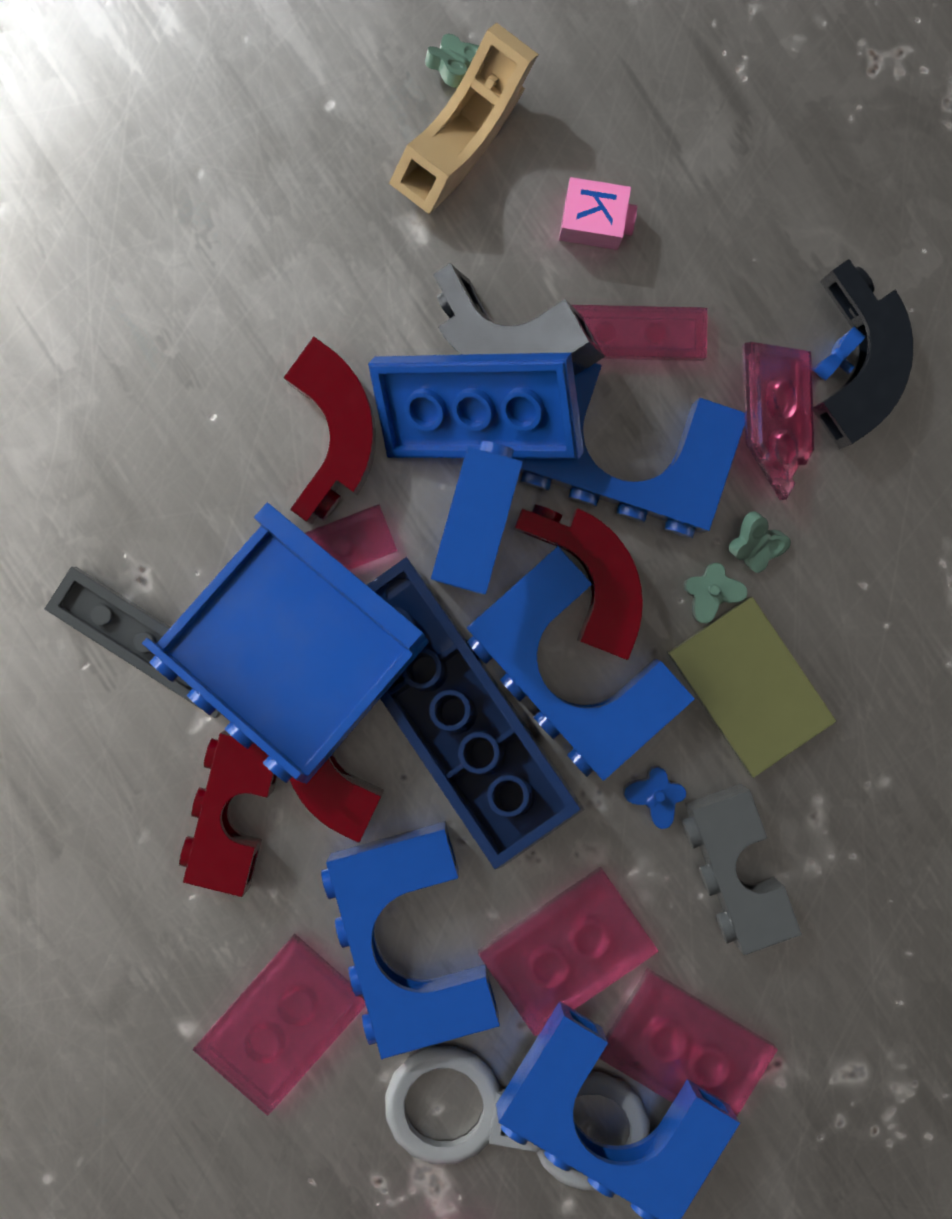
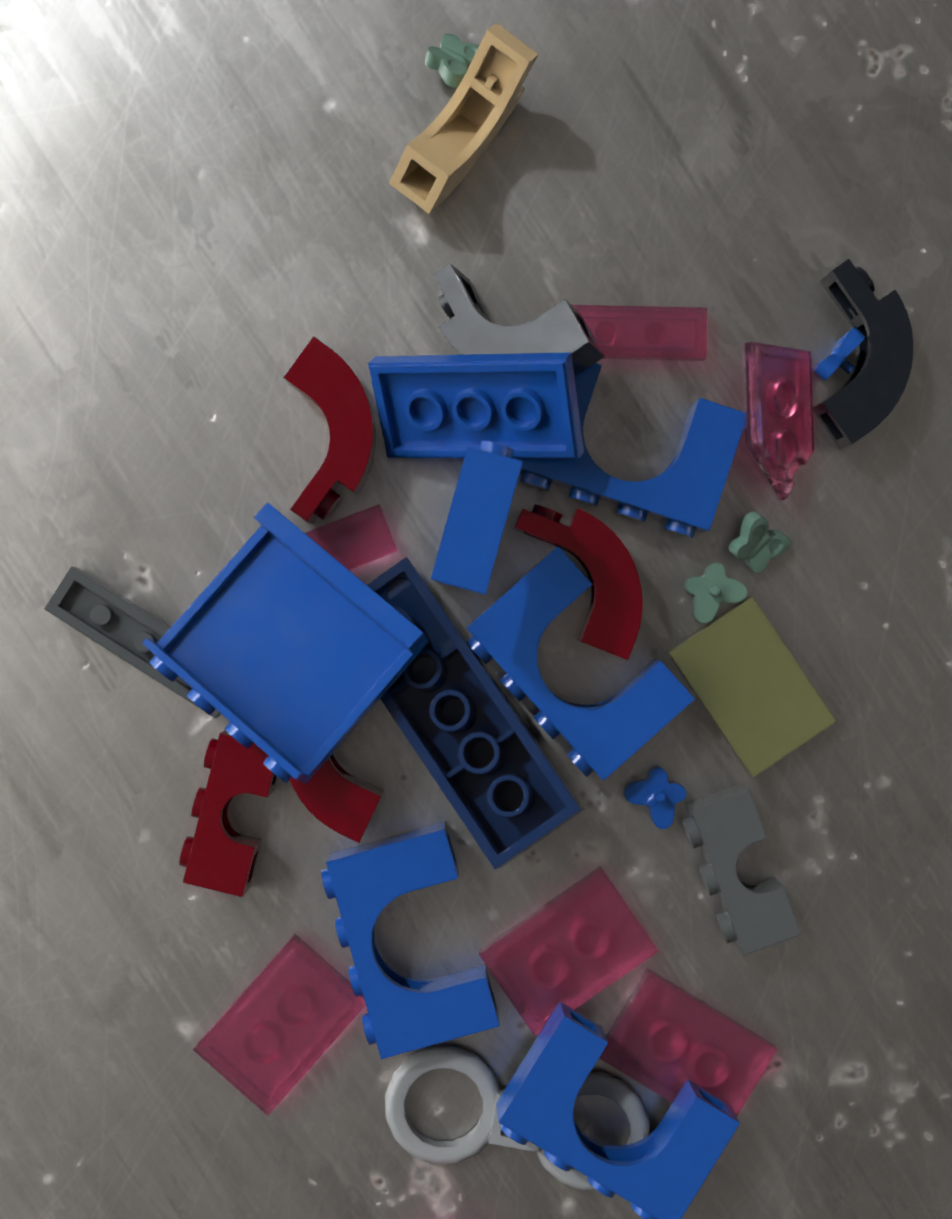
bright pink brick [559,177,637,250] -> none

